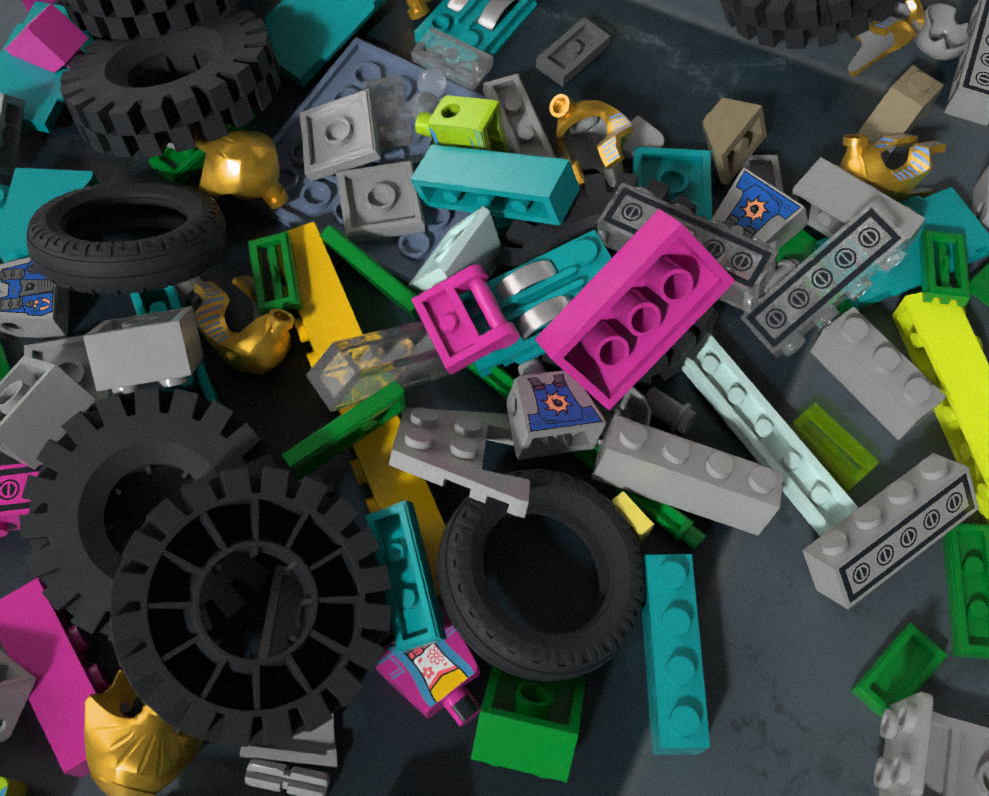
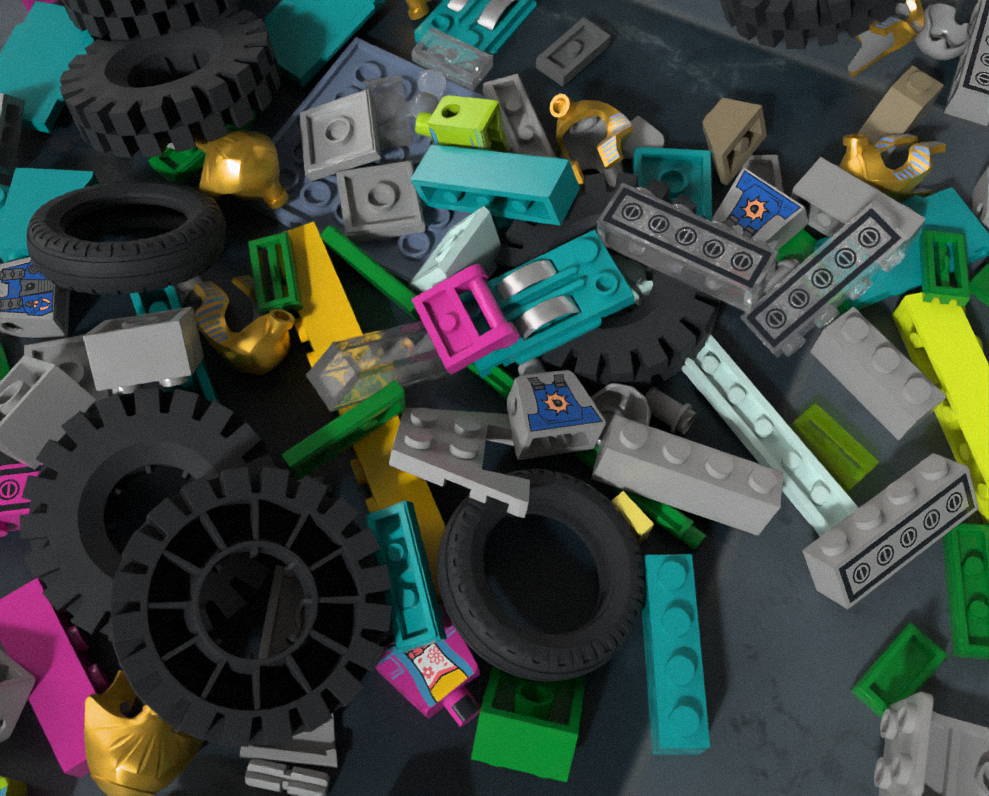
dark pink slope [5,3,88,73] -> none
dark pink slope [535,209,735,410] -> none

